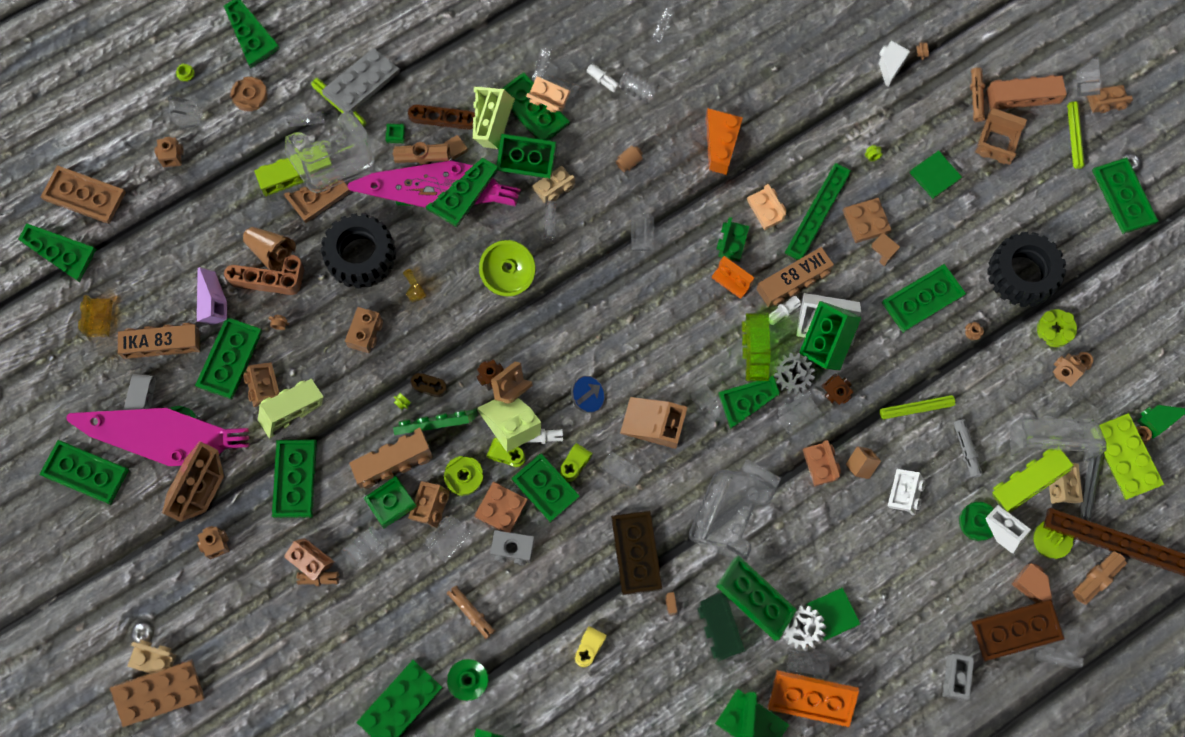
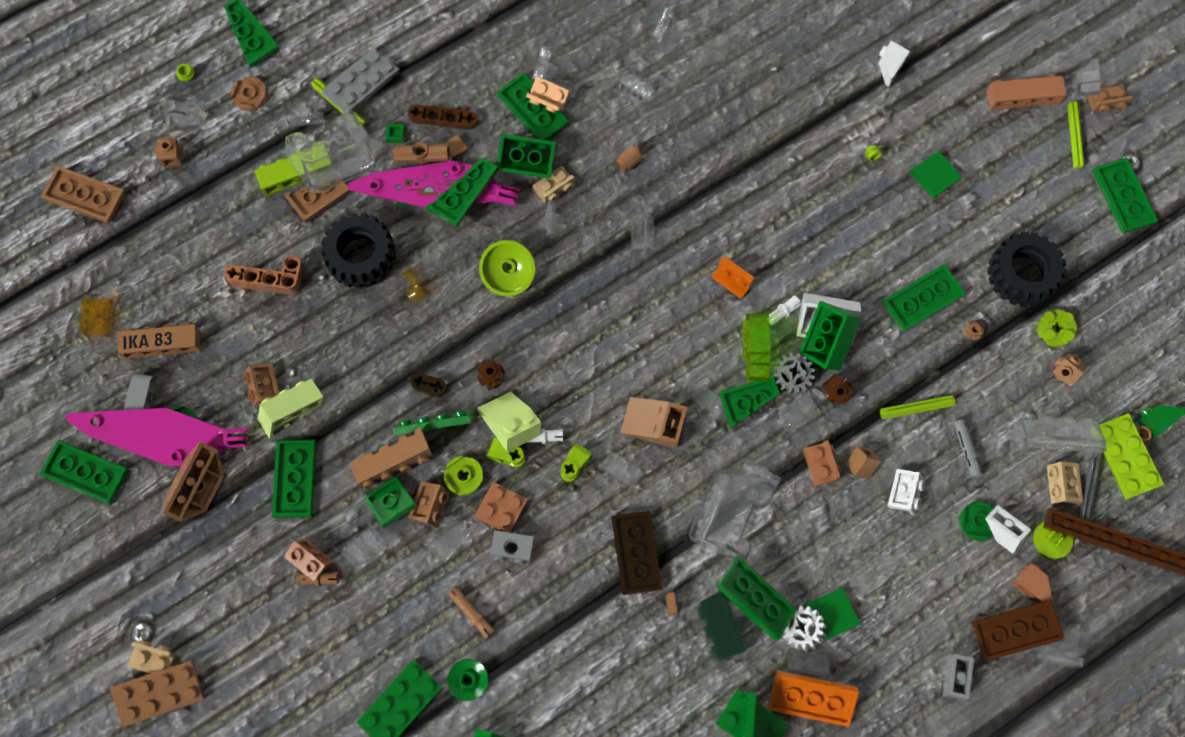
green wing [18,223,96,283] -> none
green plate [195,317,263,400] -> none
lavender slope [197,267,227,325] -> none
medium nougat brick [197,526,230,560] -> none
medium nougat cone [243,227,296,271] -> none
medium nougat plate [269,315,290,330] -> none
medium nougat brick [345,307,383,353] -> none
lime plate [394,393,411,410] -> none
yellowish green wedge [473,87,514,149] -> none
medium nougat bracket [491,362,533,403] -> none
green plate [511,453,580,523] -> none
blue piece [571,376,605,413] -> none
light yellow piece [575,626,607,667] -> none
white axle [587,63,619,92] -> none
orange wedge [706,108,743,175] -> none
green bracket [716,217,749,262] -> none
light nougat bracket [747,184,787,230] -> none
medium nougat brick [756,247,834,308] -> none
green tile [784,163,851,260] -> none
medium nougat plate [843,198,891,243] -> none
medium nougat panel [871,233,900,266] -> none
medium nougat plate [916,42,929,60] -> none
medium nougat pin [970,68,985,122] -> none
medium nougat window [975,108,1027,165] -> none
lime brick [992,447,1074,513] -> none
medium nougat piece [1072,551,1127,605] -> none
medium nougat plate [1076,352,1093,370] -> none

